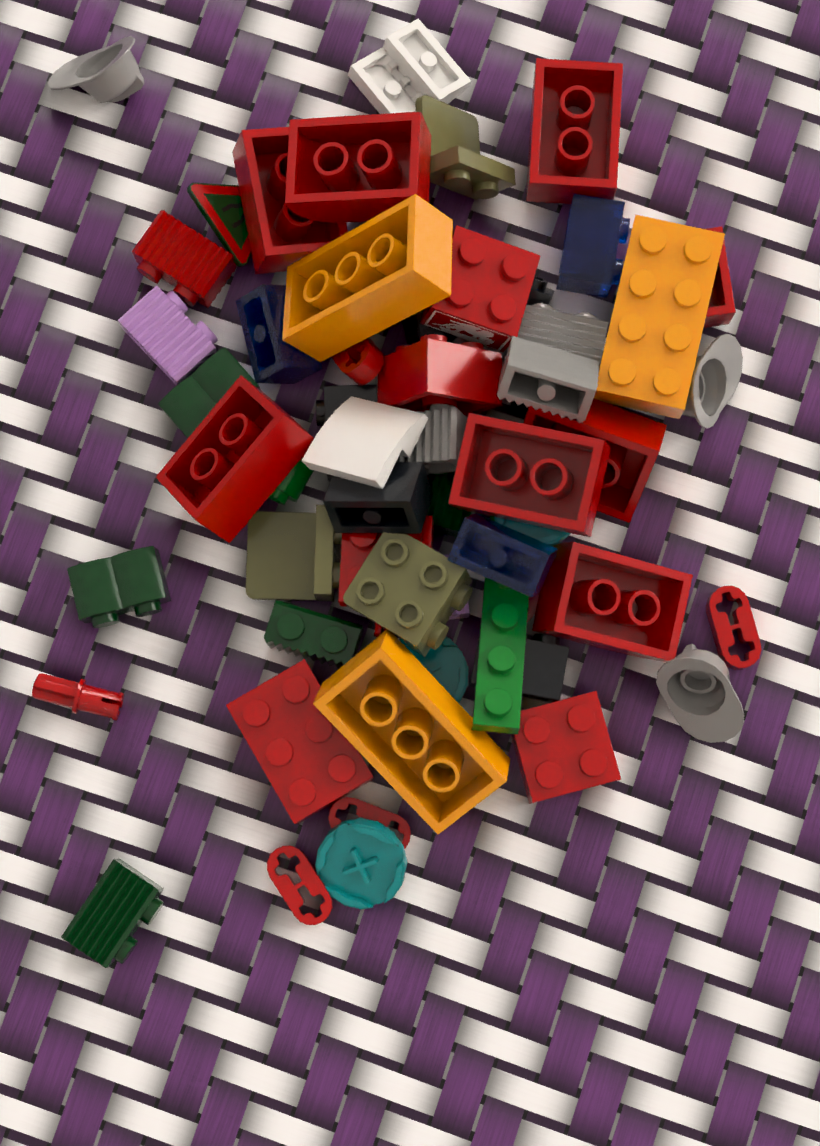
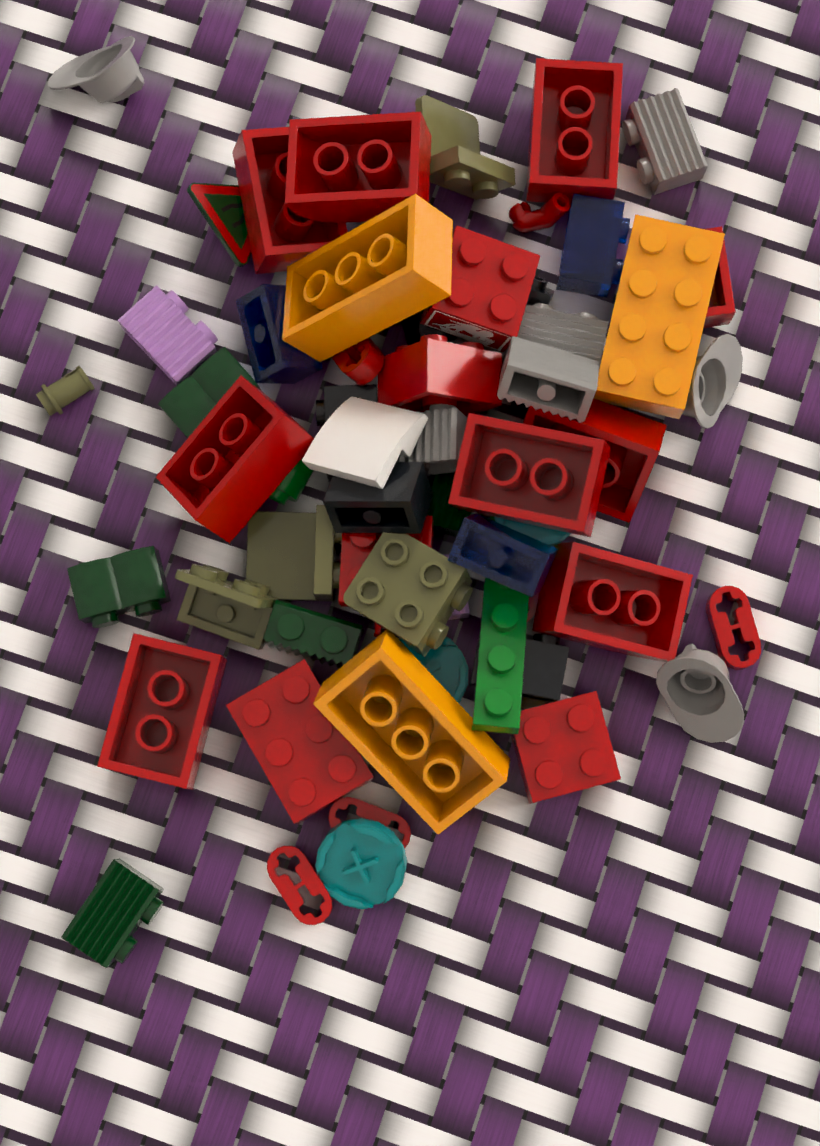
red axle [32,673,124,721] -> none
red brick [132,210,237,308] -> none
white slope [348,19,471,114] -> none
none -> olive pin [35,366,95,416]
none -> red brick [97,633,227,790]
none -> olive bracket [175,564,280,650]
none -> red arm [508,192,571,233]
none -> light grey brick [622,88,708,195]

